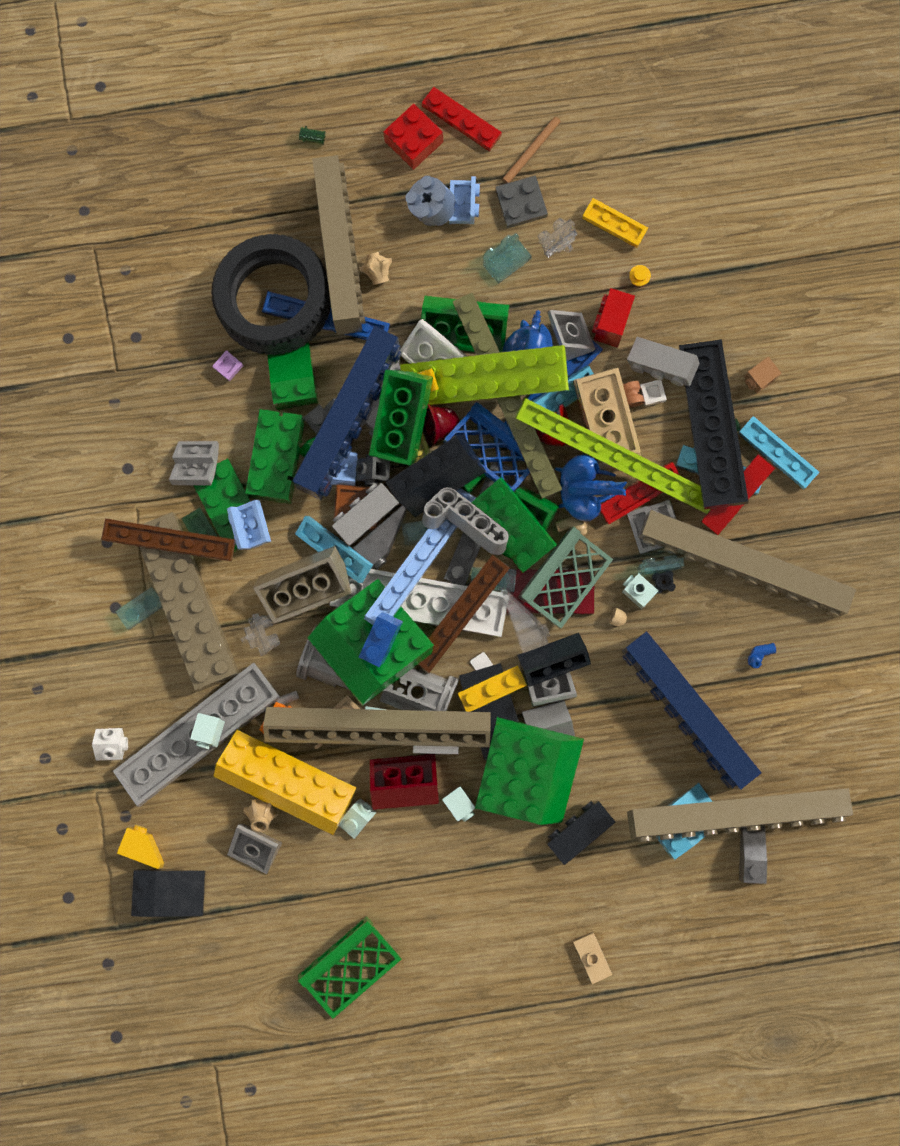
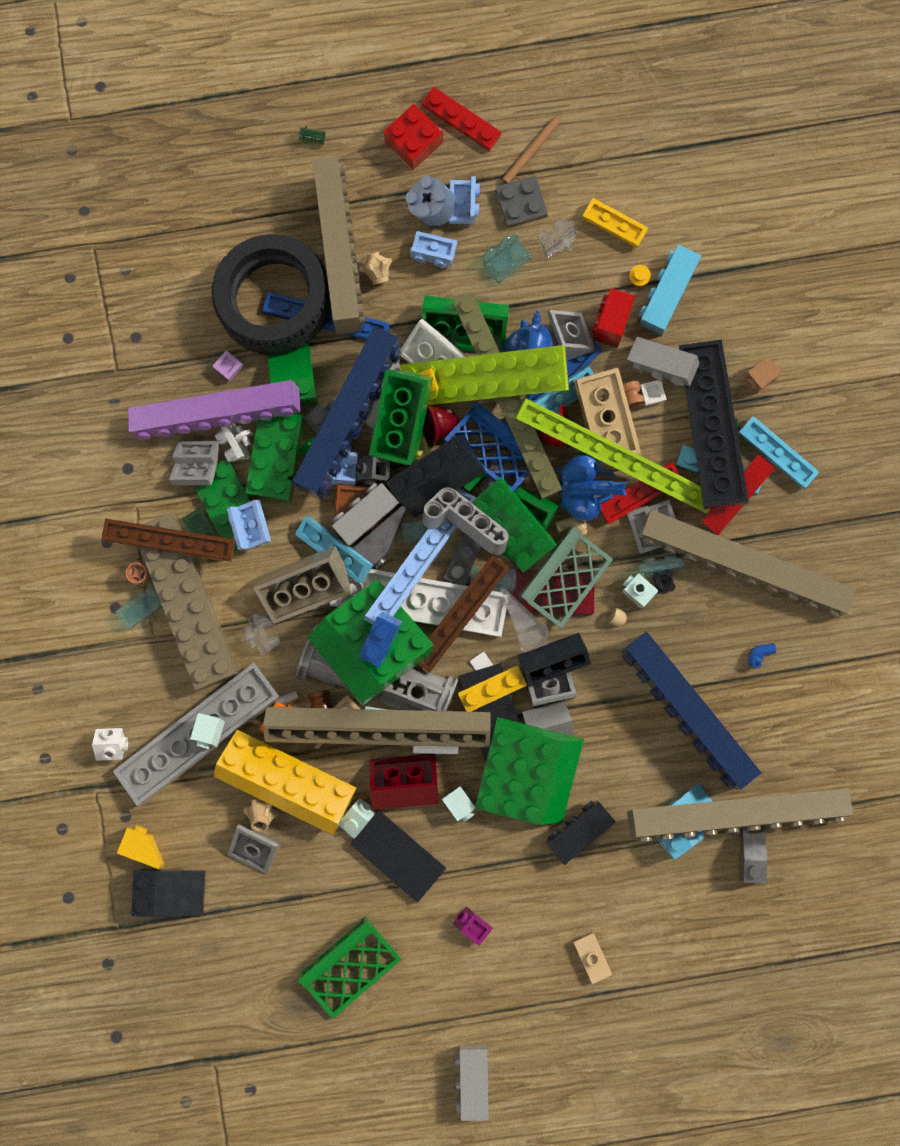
none -> nougat wheel [125,562,151,586]
none -> medium lavender brick [128,380,300,441]
none -> white hips [215,423,253,462]
none -> reddish brown wheel [307,690,332,708]
none -> black tile [350,810,446,903]
none -> light blue bracket [410,231,458,268]
none -> magenta bracket [453,906,493,946]
none -> light grey brick [455,1045,489,1121]
none -> medium azure brick [638,245,702,336]

